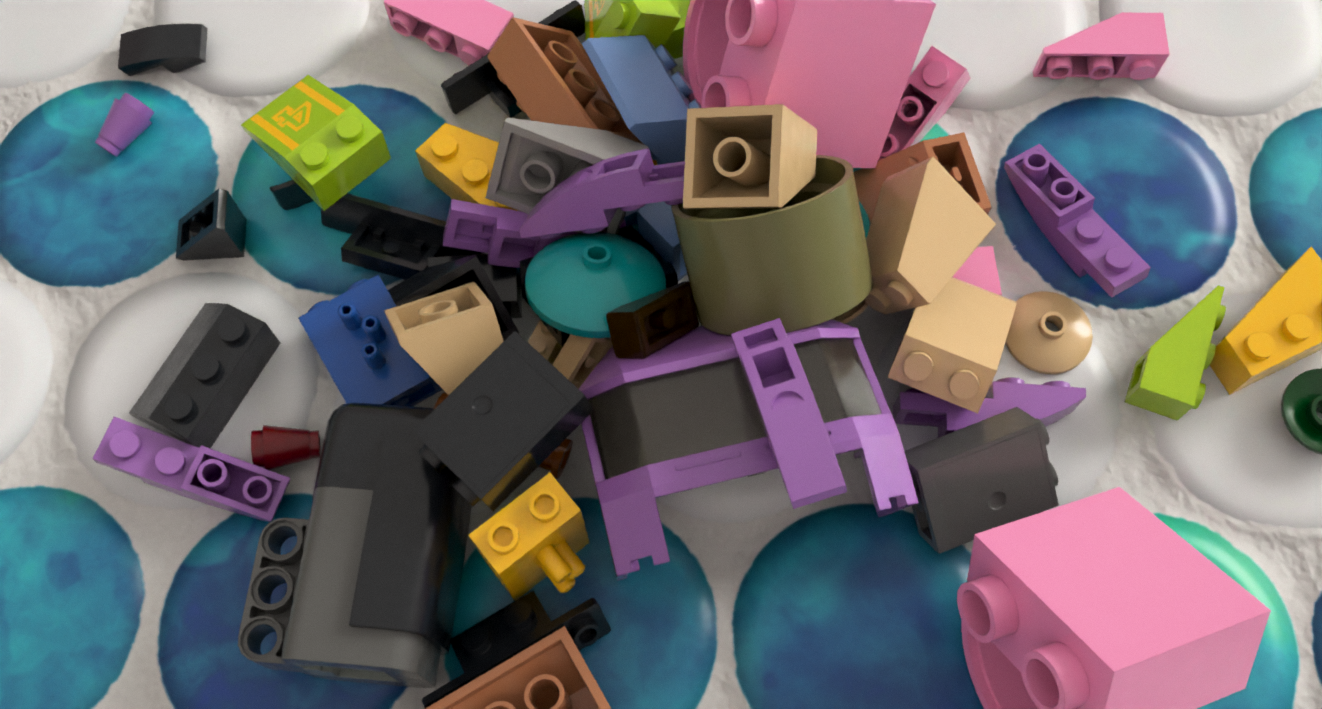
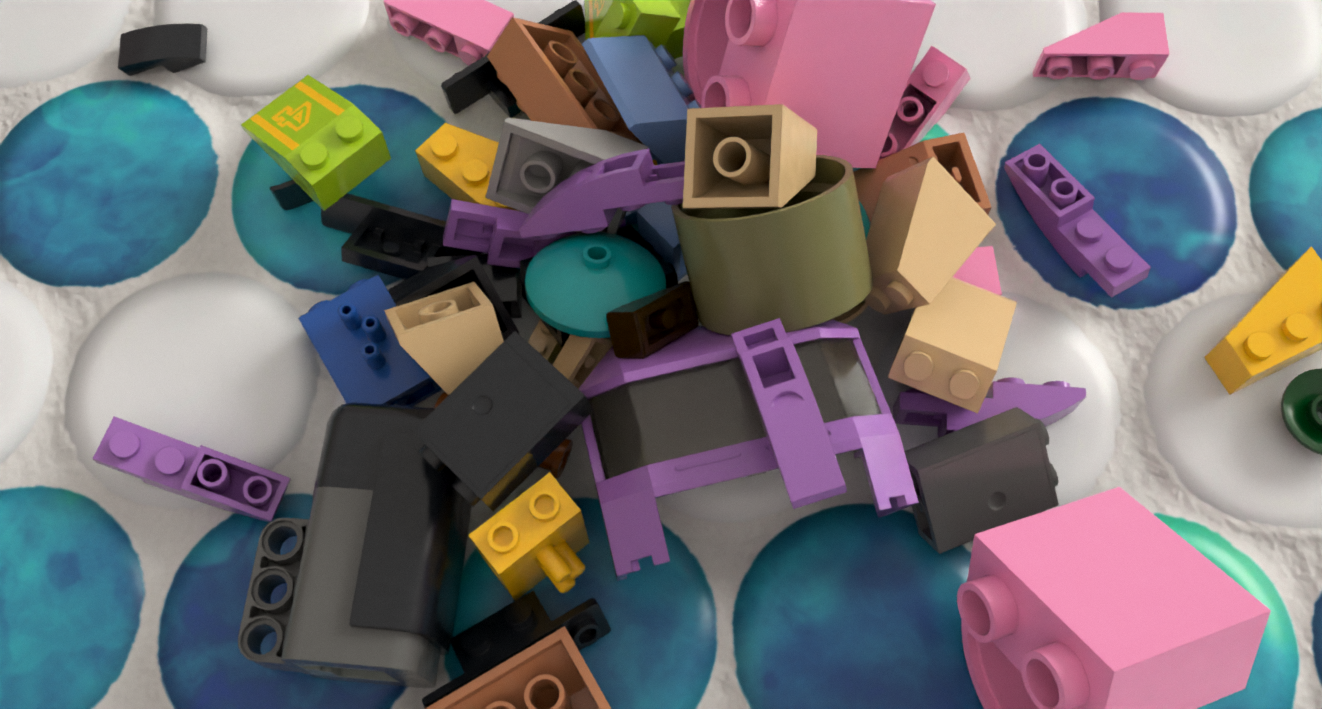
medium lavender cone [95,92,155,157] -> none
black slope [129,303,281,449] -> none
black slope [176,188,247,261] -> none
dark red cone [251,425,321,470] -> none
tan dish [1005,291,1093,374] -> none
lime slope [1124,285,1226,420] -> none

